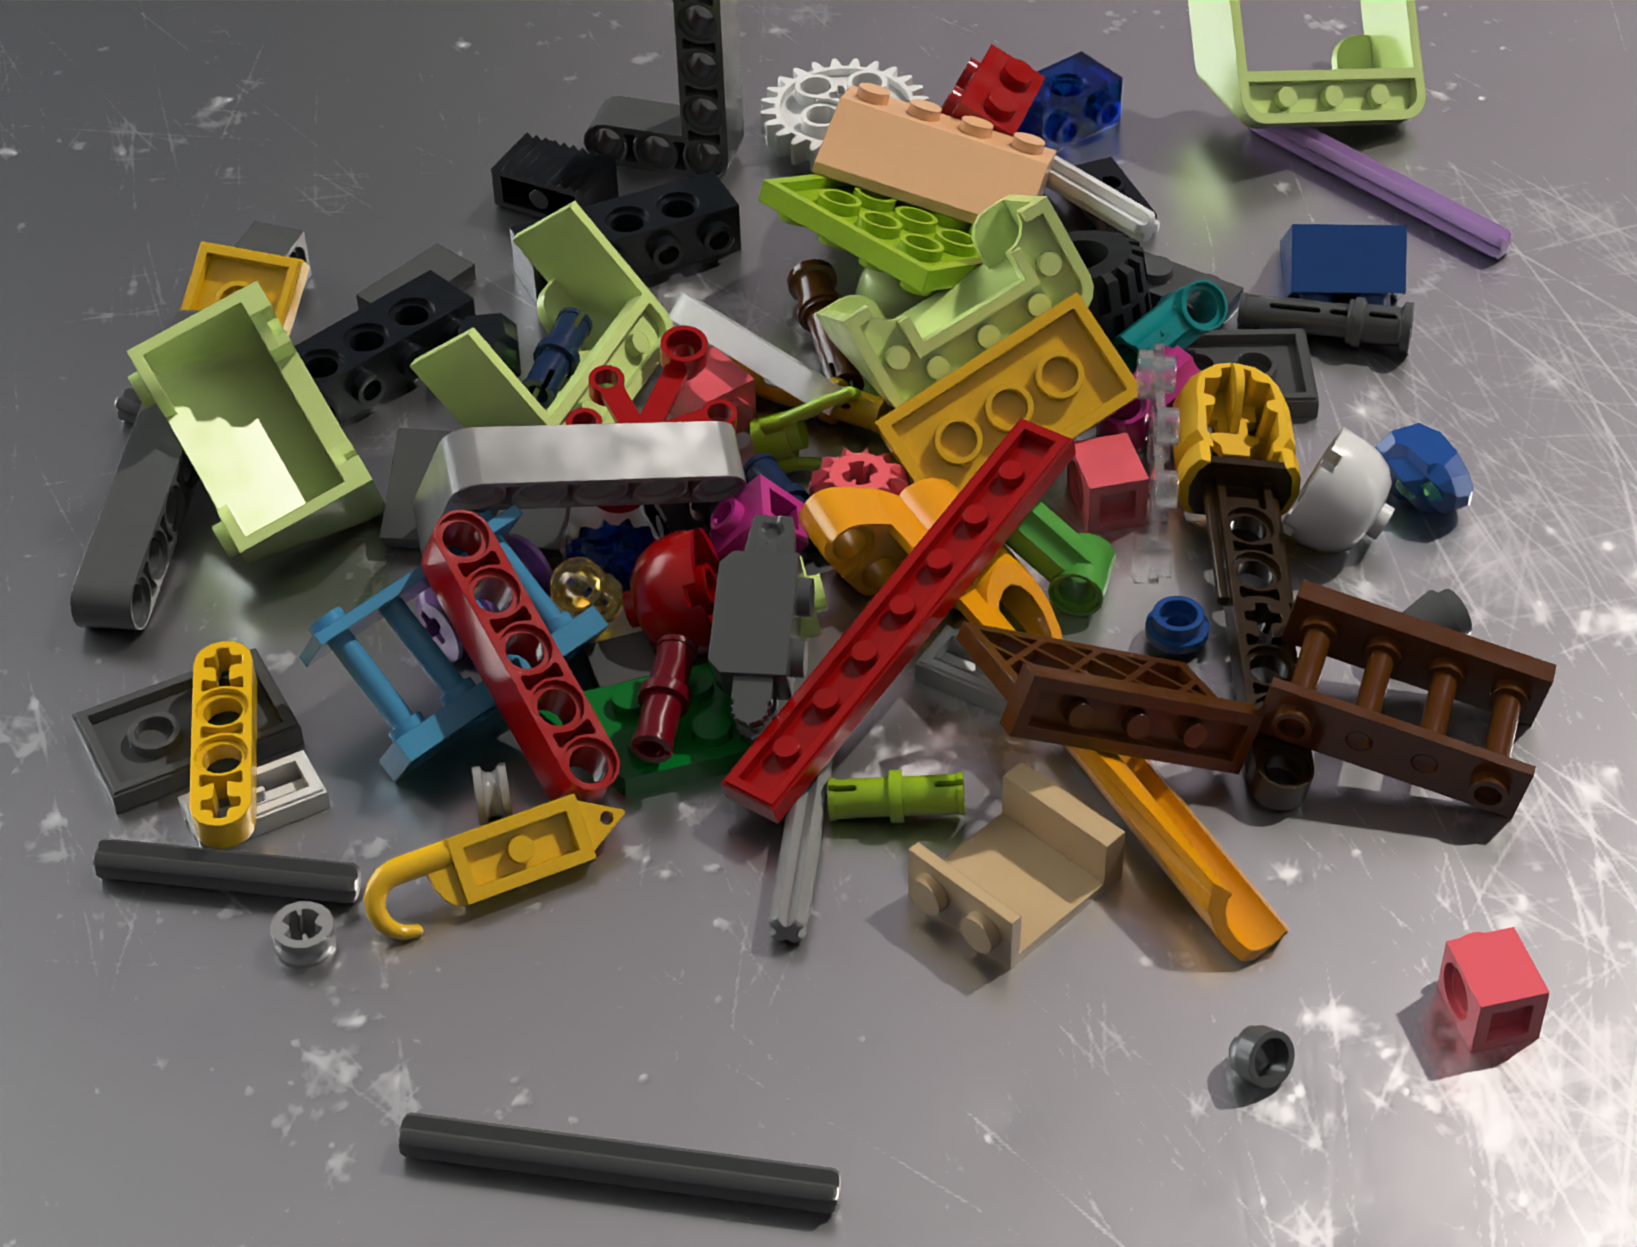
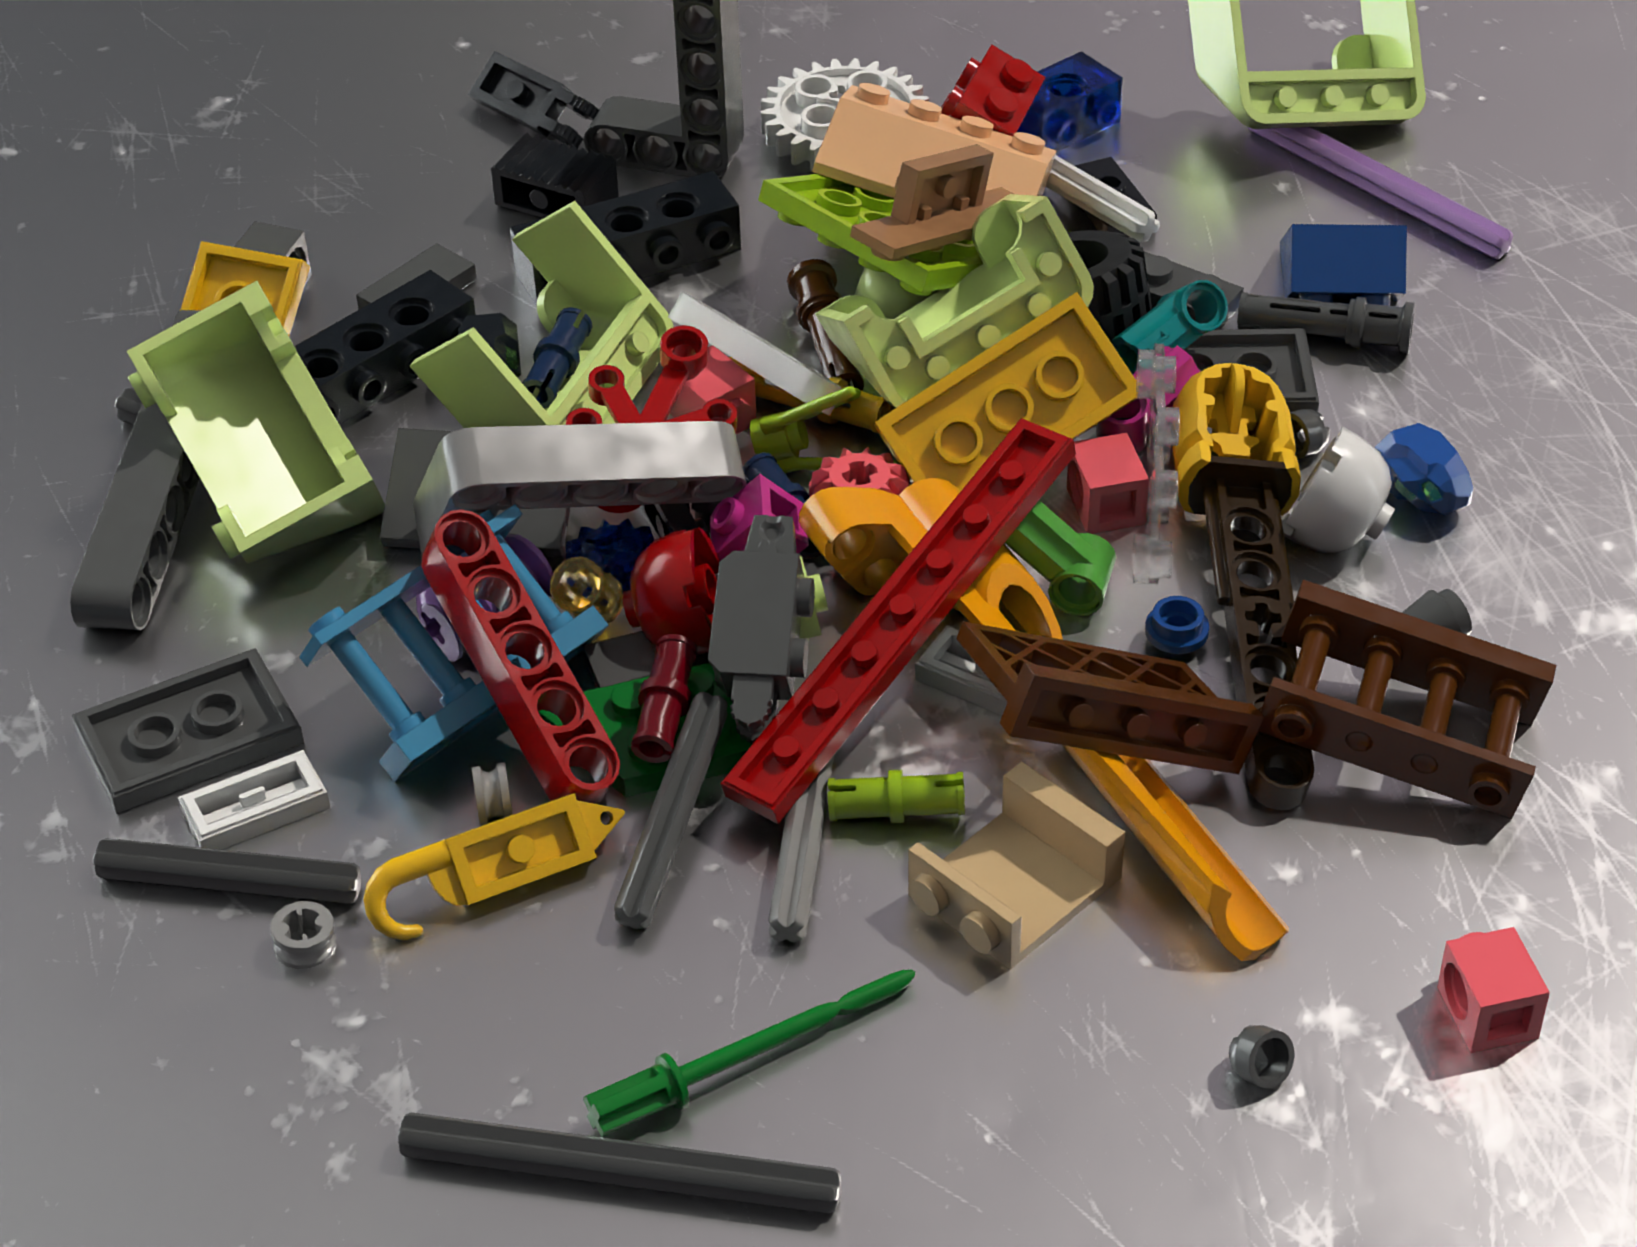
yellow beam [189,641,257,849] -> none
none -> black hinge [468,51,599,149]
none -> green piece [583,969,915,1137]
none -> dark grey axle [614,692,728,930]
none -> medium nougat bracket [850,144,1014,261]
none -> dark grey hinge [1290,409,1330,460]

